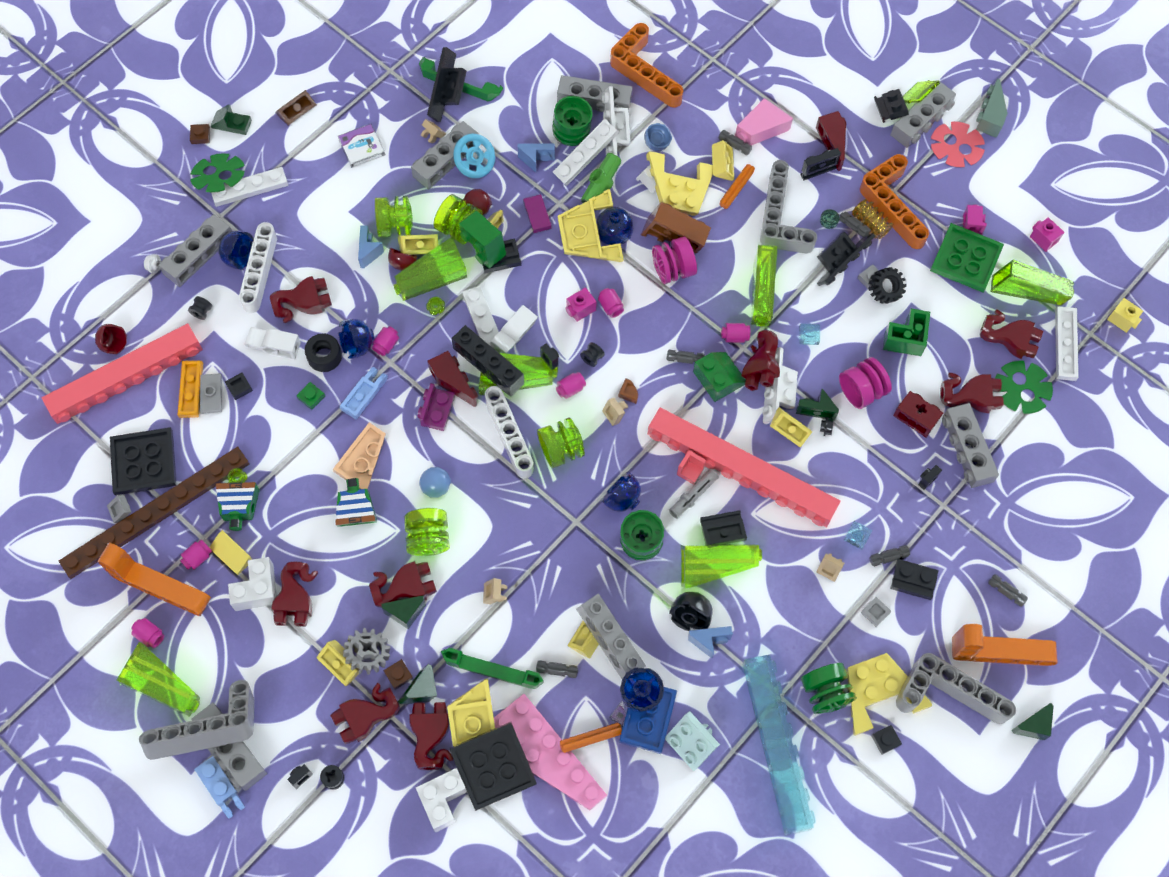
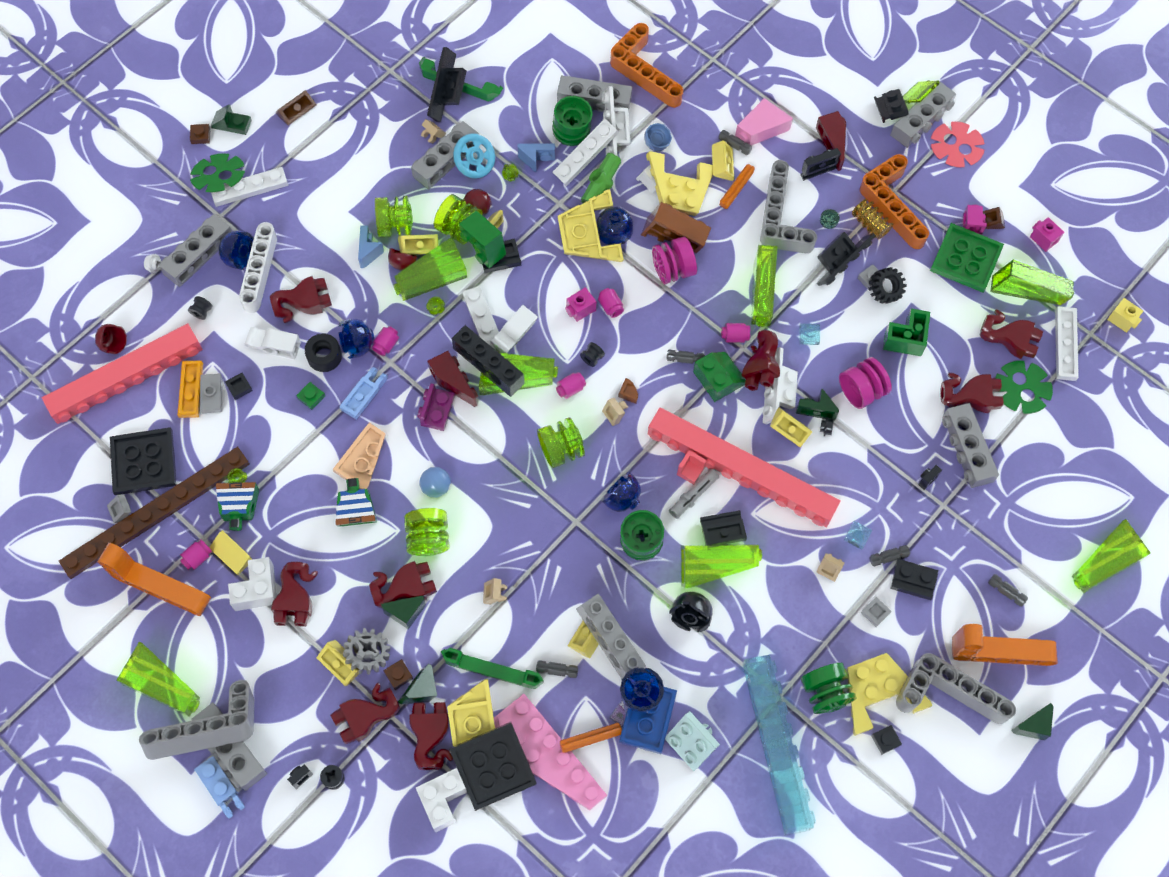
dark pink brick [131,618,165,649] -> none
tile [337,124,385,168] -> none
white beam [485,386,534,479] -> none
magenta tile [523,194,552,233] -> none
black plate [540,343,559,370] -> none
medium blue slope [688,626,733,658] -> none
dark grey axle [839,212,871,237] -> none
dark red brick [893,391,943,438] -> none
sand green slope [976,78,1008,138] -> none
none -> clear neon green plate [502,164,519,182]
none -> reddish brown slope [983,207,1005,229]
none -> clear neon green slope [1071,519,1151,594]

